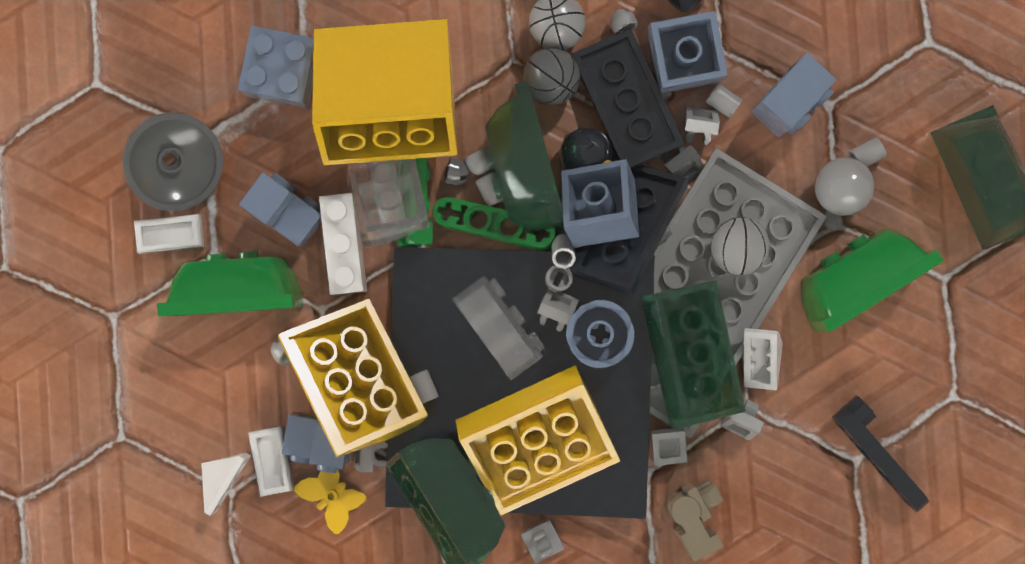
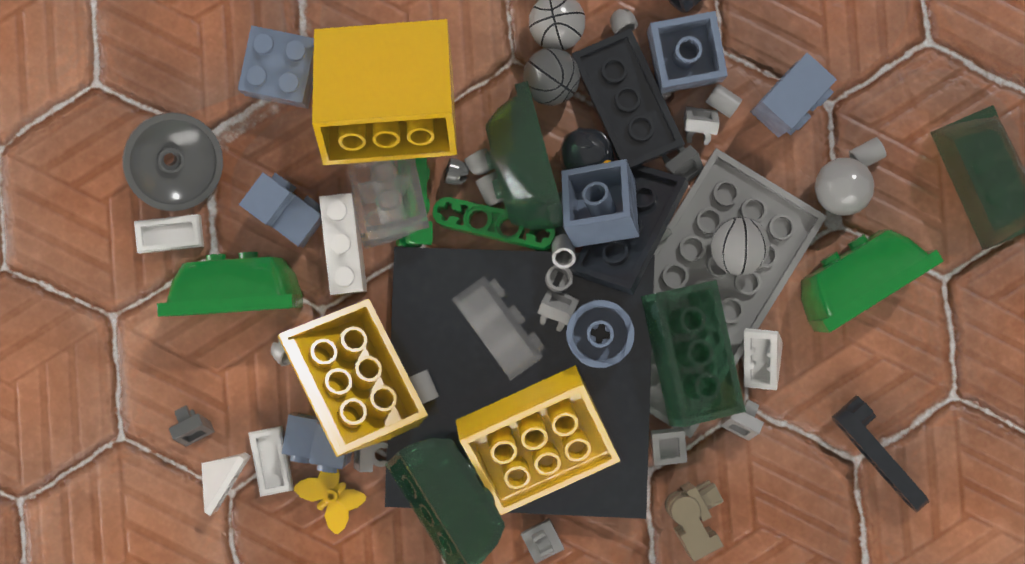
none -> dark grey tile [169,405,215,447]

